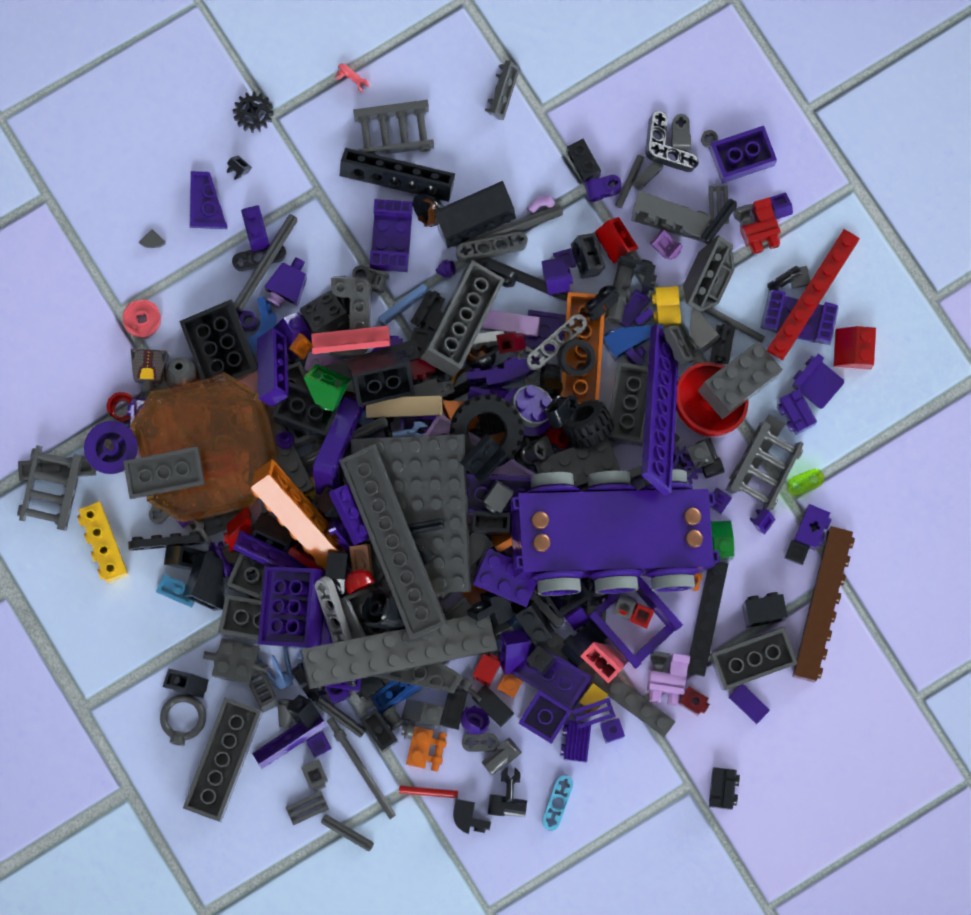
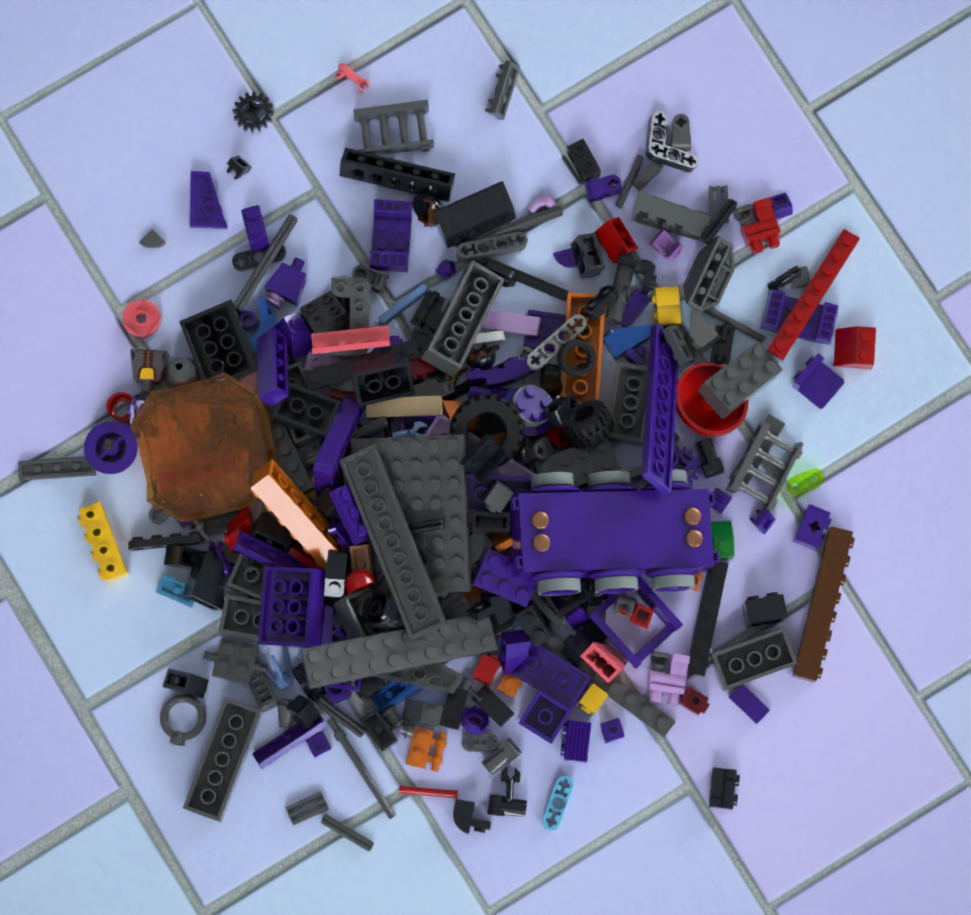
dark grey fence [17,445,84,531] -> none
dark grey plate [123,446,206,499] -> none
dark purple plate [275,431,294,449] -> none
orange tile [289,333,313,360] -> none
dark grey brick [301,759,329,791] -> none
green slope [304,364,351,411] -> none
light grey beam [315,576,353,643] -> none
dark red brick [496,331,526,354] -> none
black brick [526,645,556,675] -> none
dark purple brick [541,257,573,295] -> none
dark purple tile [572,698,616,729] -> none
dark purple tile [634,308,654,327] -> none
dark grey brick [687,441,714,470] -> none
dark grey bush [701,130,718,148] -> none
dark purple brick [709,125,777,184] -> none
dark purple brick [777,389,817,435] -> none
black plate [784,540,810,565] -> none

